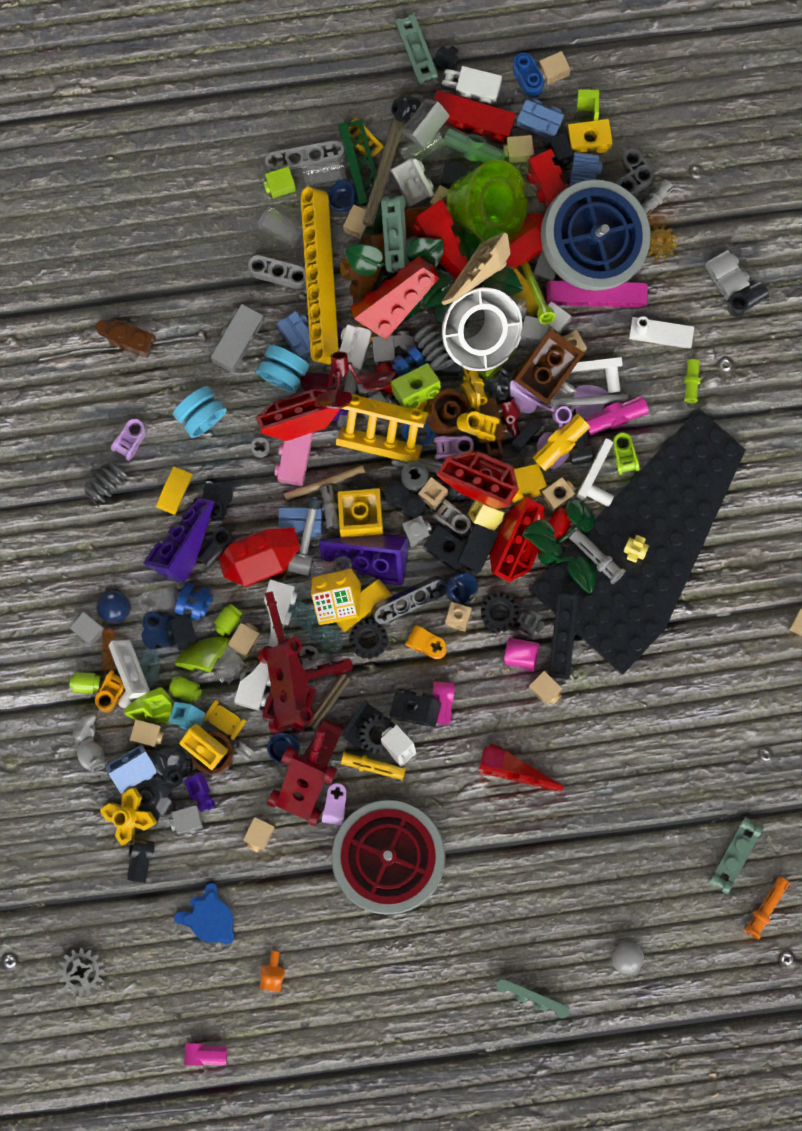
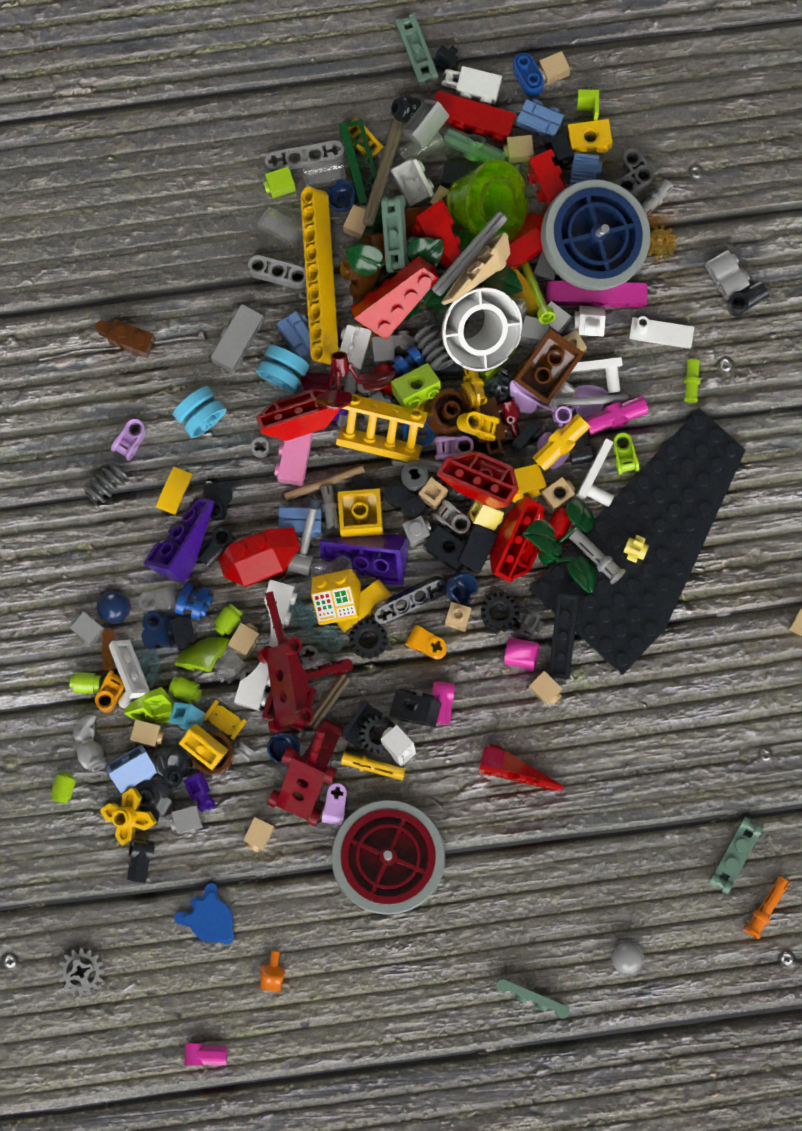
none -> lime brick [50,771,76,804]
none -> light grey axle [432,212,507,296]
none -> white brick [574,305,605,336]

